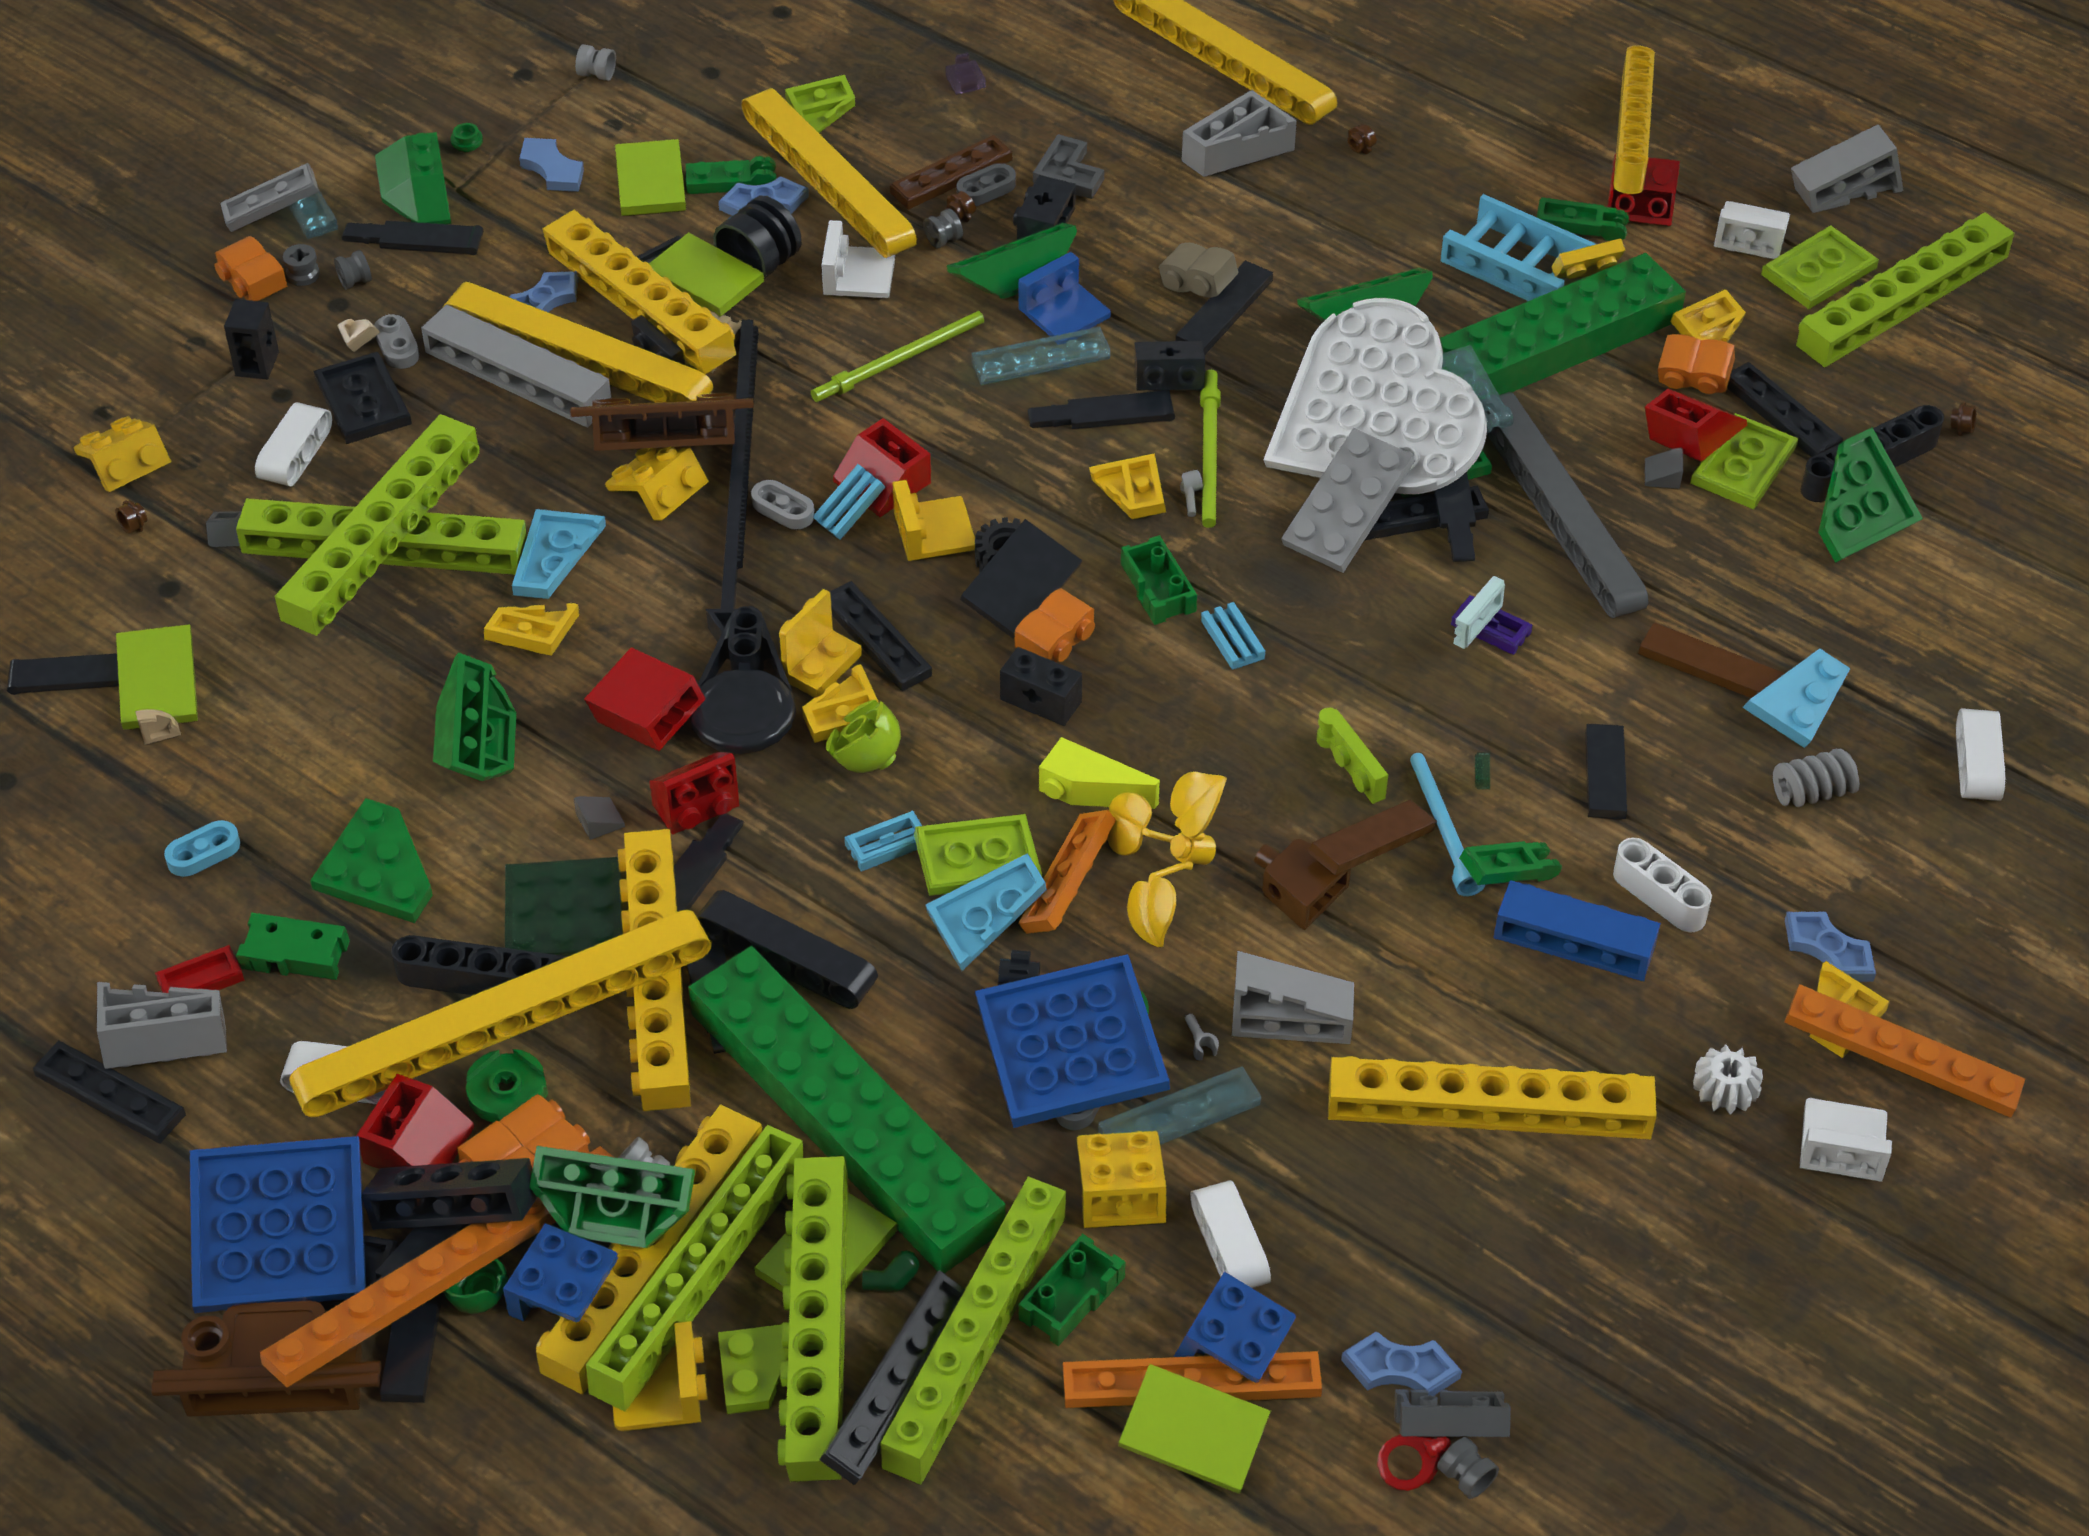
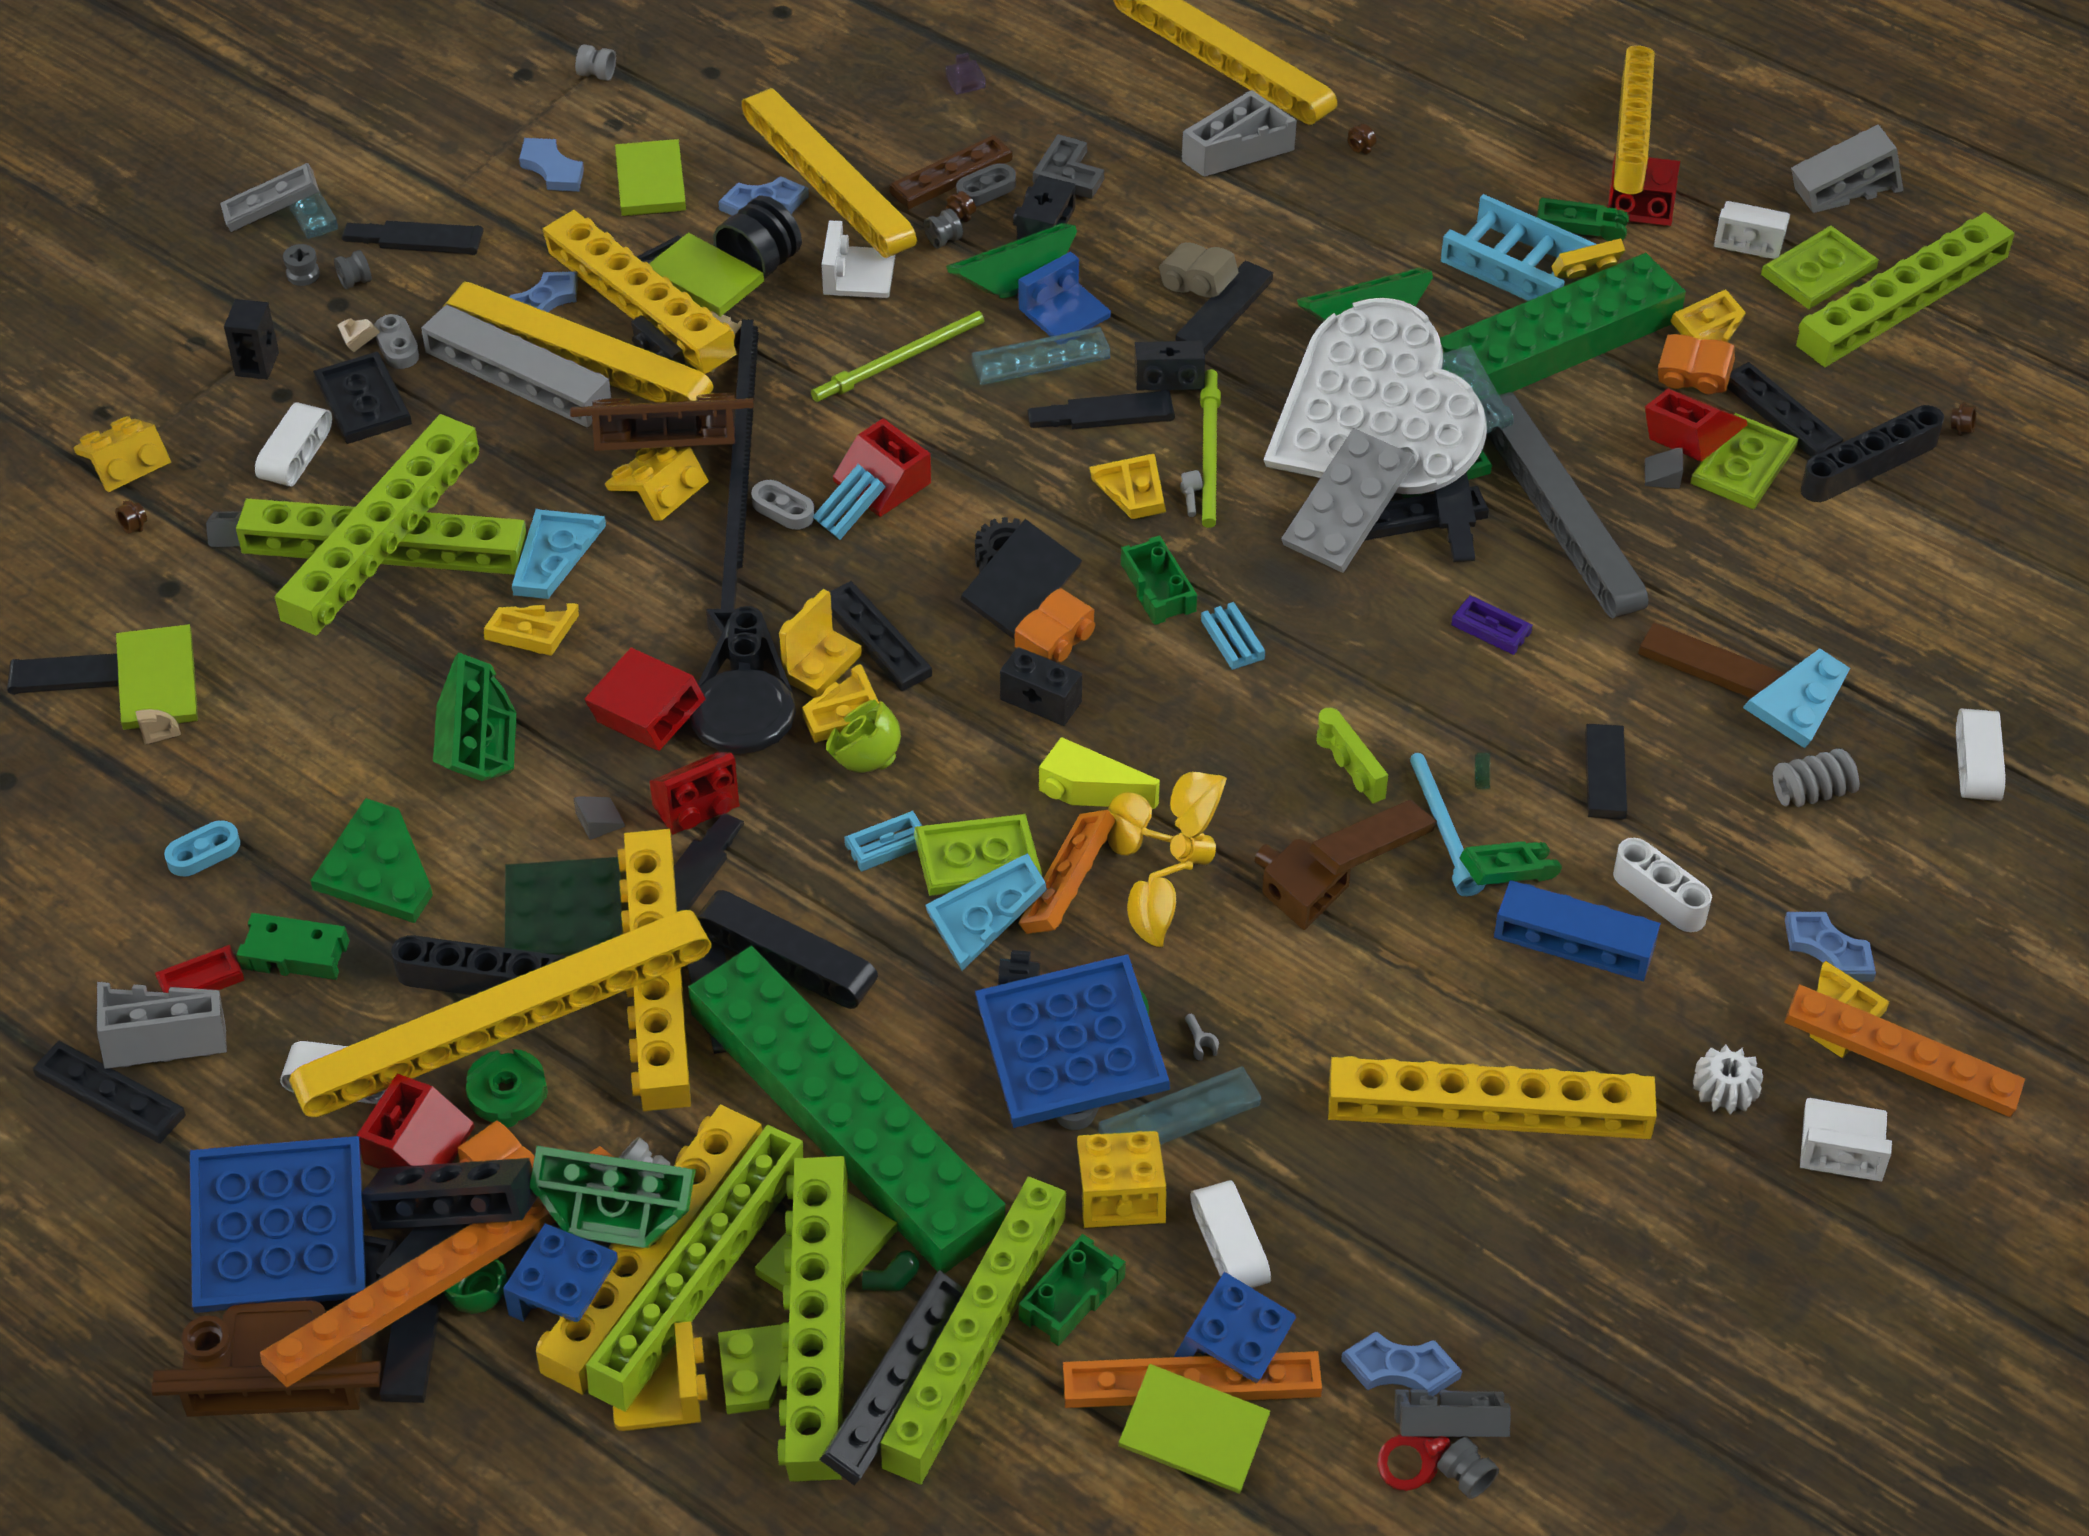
orange brick [214,236,287,301] -> none
green wedge [375,132,452,224] -> none
green plate [451,123,483,152] -> none
orange brick [499,1094,590,1156] -> none
green hinge [686,156,777,194] -> none
lime wing [785,75,855,133] -> none
yellow bracket [893,480,975,561] -> none
light grey wedge [1232,951,1354,1044] -> none
light aqua tile [1453,576,1505,649] -> none
green plate [1818,427,1923,563] -> none

